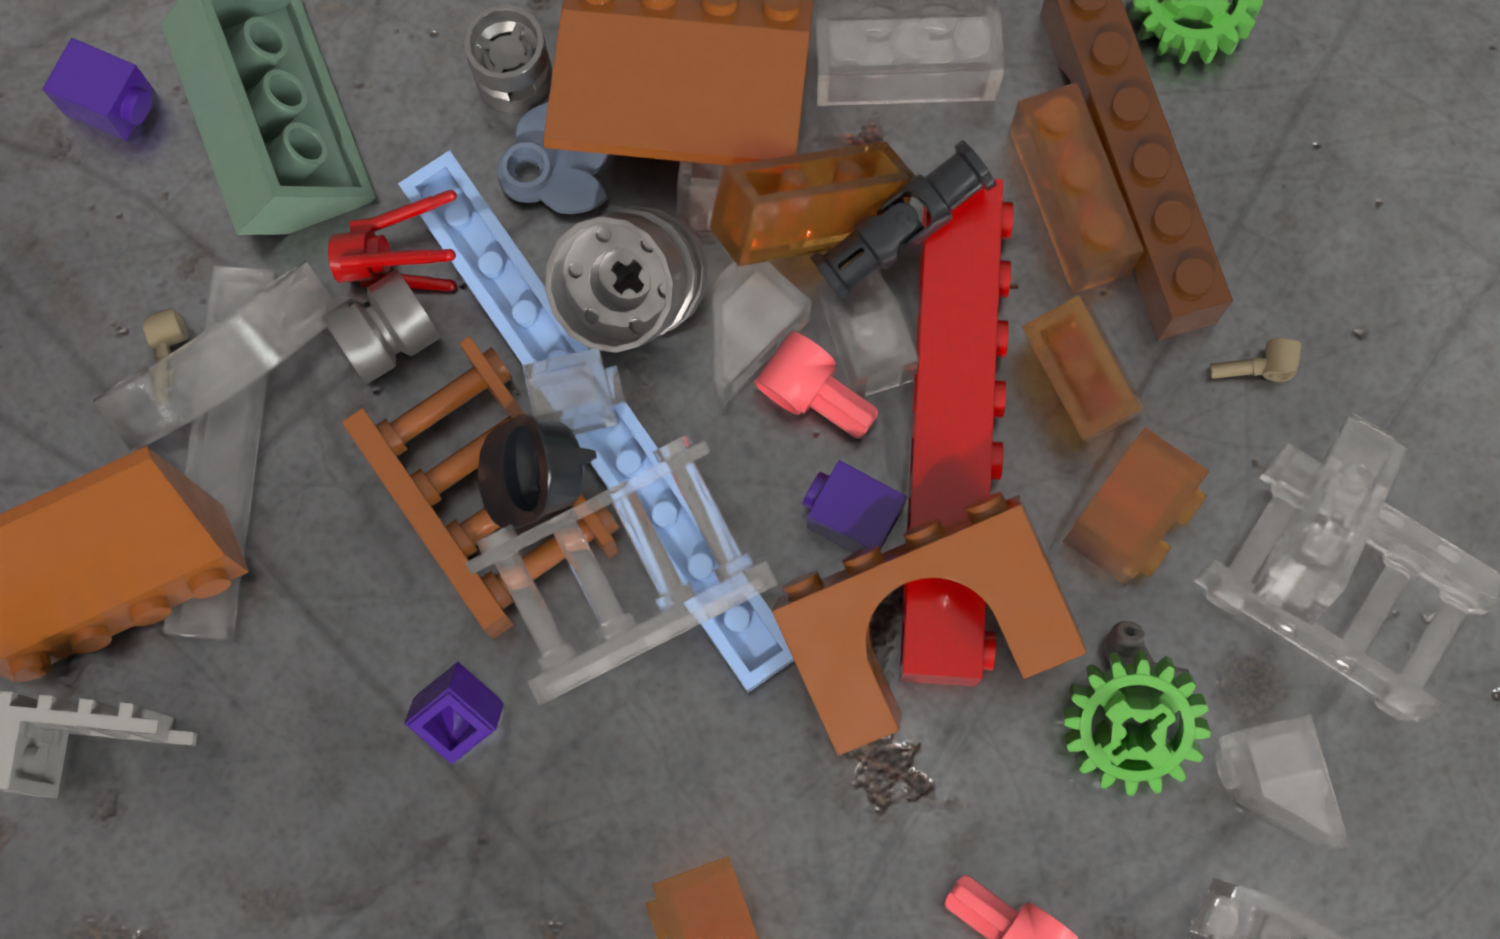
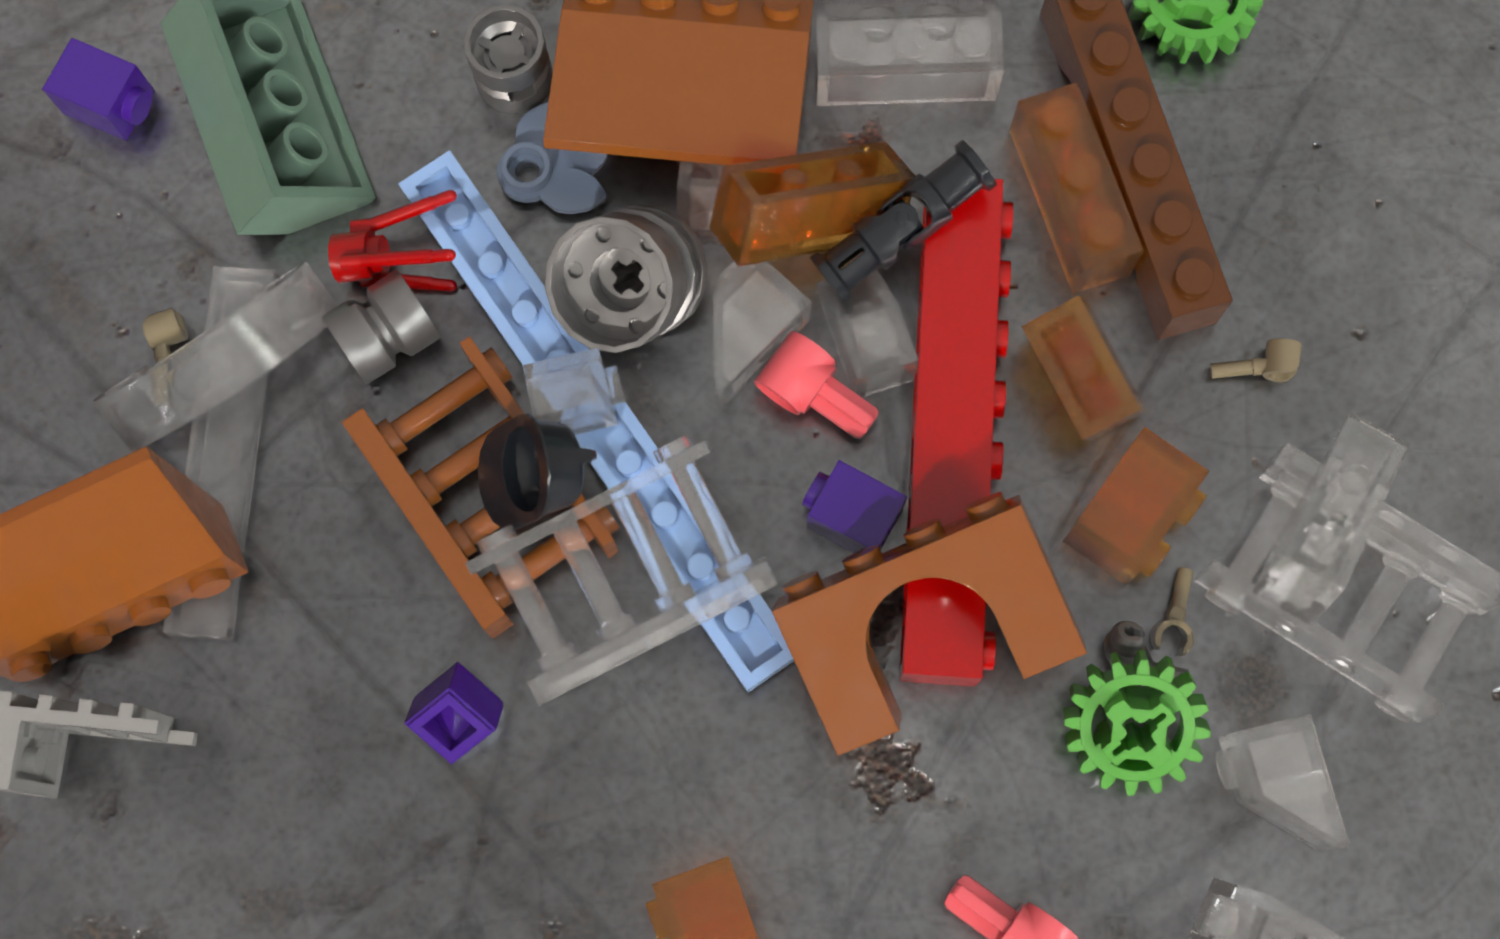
none -> dark tan hand [1150,567,1194,656]

